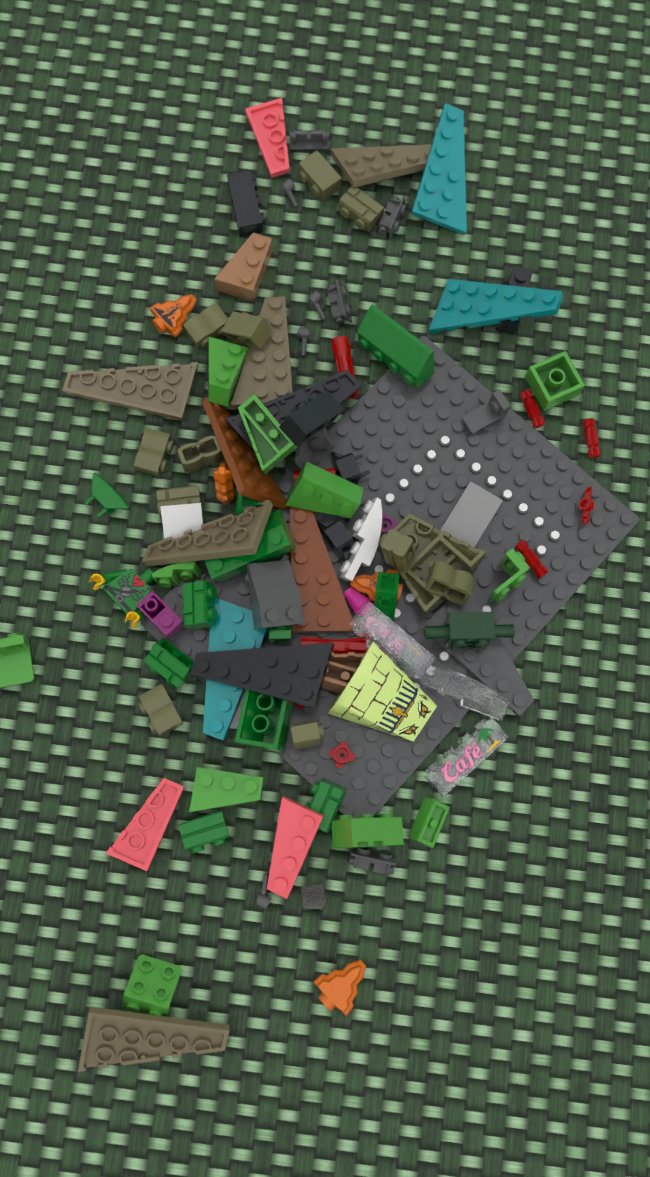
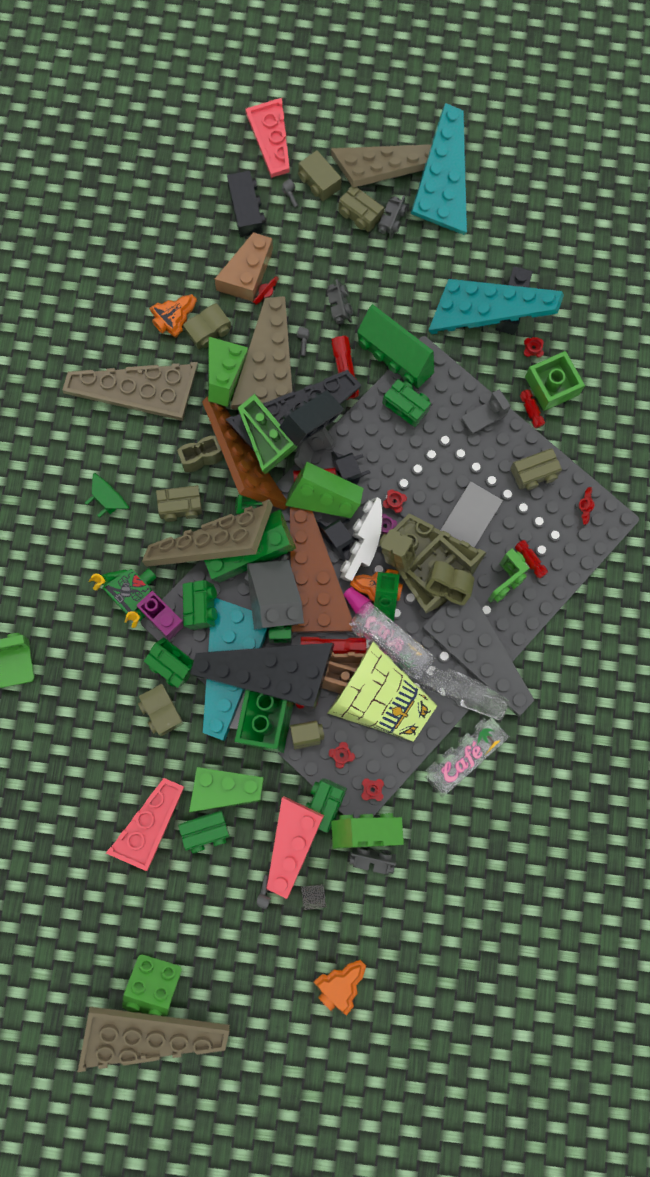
olive brick [134,428,174,477] -> none
bright green slope [152,561,202,588] -> none
white sticker [160,503,203,539] -> none
orange rock [213,462,234,505] -> none
olive brick [221,311,273,350] -> none
dark grey hinge [290,129,329,150] -> none
dark grey hand [309,291,326,321] -> none
bright green slope [408,797,450,848] -> none
dark green brick [424,612,515,650] -> none
red axle [583,418,601,458] -> none
none -> red piece [253,276,279,304]
none -> red plate [361,778,384,801]
none -> green brick [382,379,431,427]
none -> red plate [383,489,407,513]
none -> olive brick [511,448,562,490]
none -> red plate [524,337,544,358]

